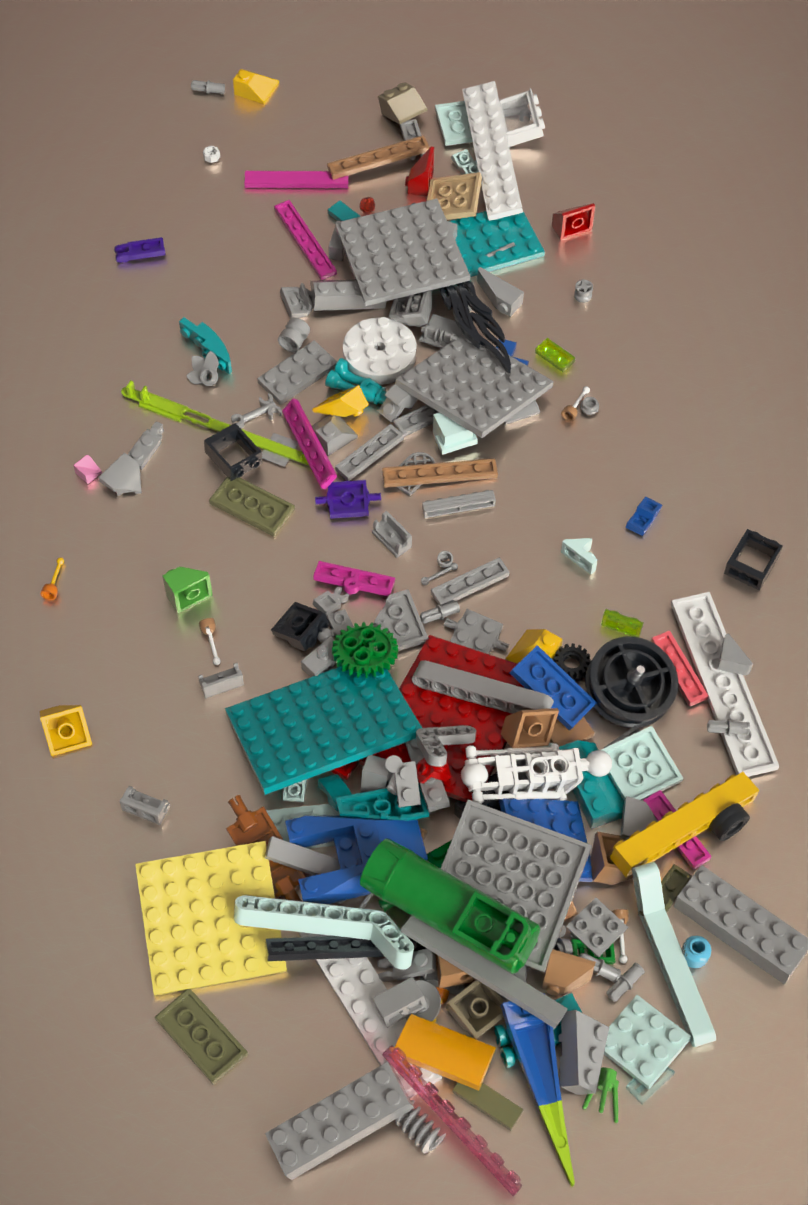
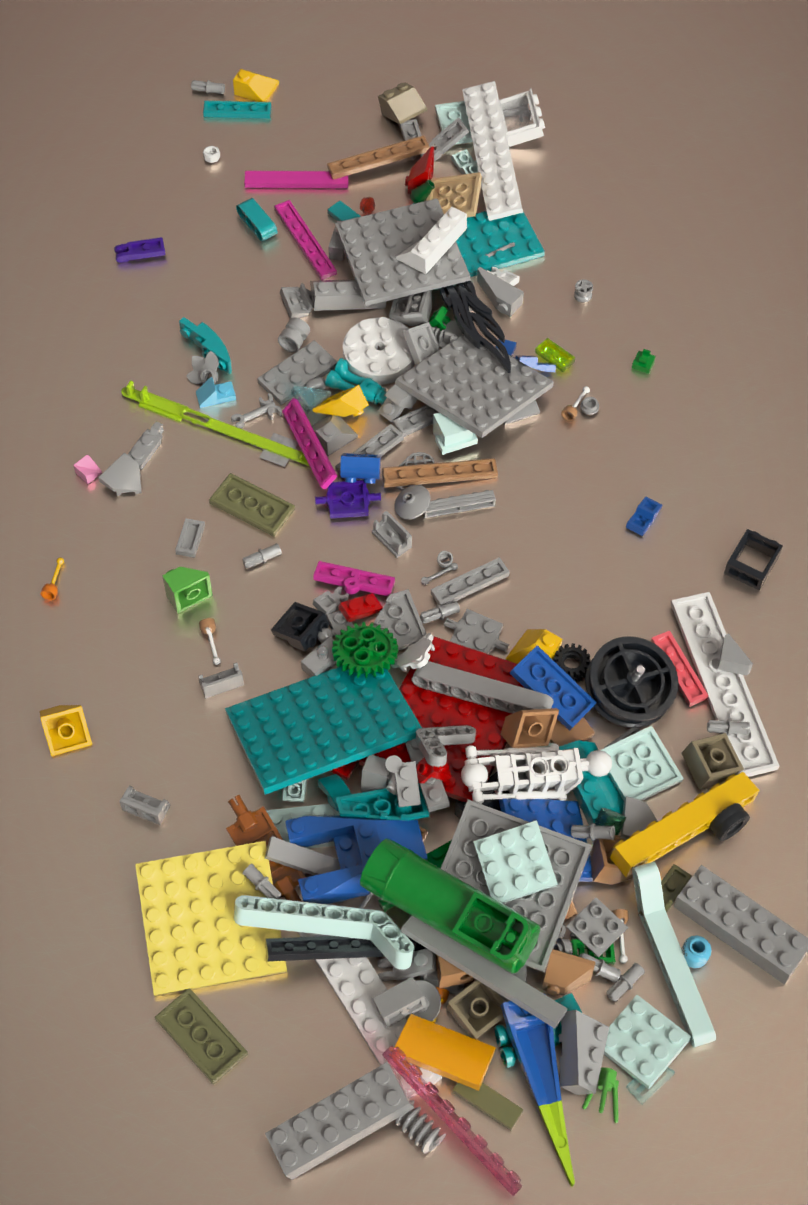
black window [204,423,262,481] -> none
red slope [552,203,595,240] -> none
light aqua slope [561,538,598,575] -> none
clear neon green plate [601,609,644,637] -> none
dark pink hinge [643,790,712,870] -> none
none -> light grey tile [175,518,205,558]
none -> medium azure slope [196,377,236,408]
none -> teal tile [203,101,272,119]
none -> teal beam [236,198,278,241]
none -> light grey axle [242,543,282,568]
none -> light grey axle [242,864,281,899]
none -> clear light blue slope [291,386,331,414]
none -> light grey arm [302,377,327,399]
none -> red plate [338,593,383,622]
none -> blue brick [340,453,381,484]
none -> white tile [390,633,435,672]
none -> light grey dish [394,485,431,520]
none -> white wedge [396,207,467,274]
none -> light grey plate [403,322,440,365]
none -> dark green cone [410,180,435,204]
none -> light grey hinge [428,118,469,161]
none -> green tile [428,306,451,331]
none -> light aqua plate [473,820,558,904]
none -> white plate [487,267,519,286]
none -> slope [515,355,556,372]
none -> light grey axle [571,823,615,841]
none -> clear green slope [595,808,626,835]
none -> green tile [632,349,656,374]
none -> dark tan slope [681,733,744,789]

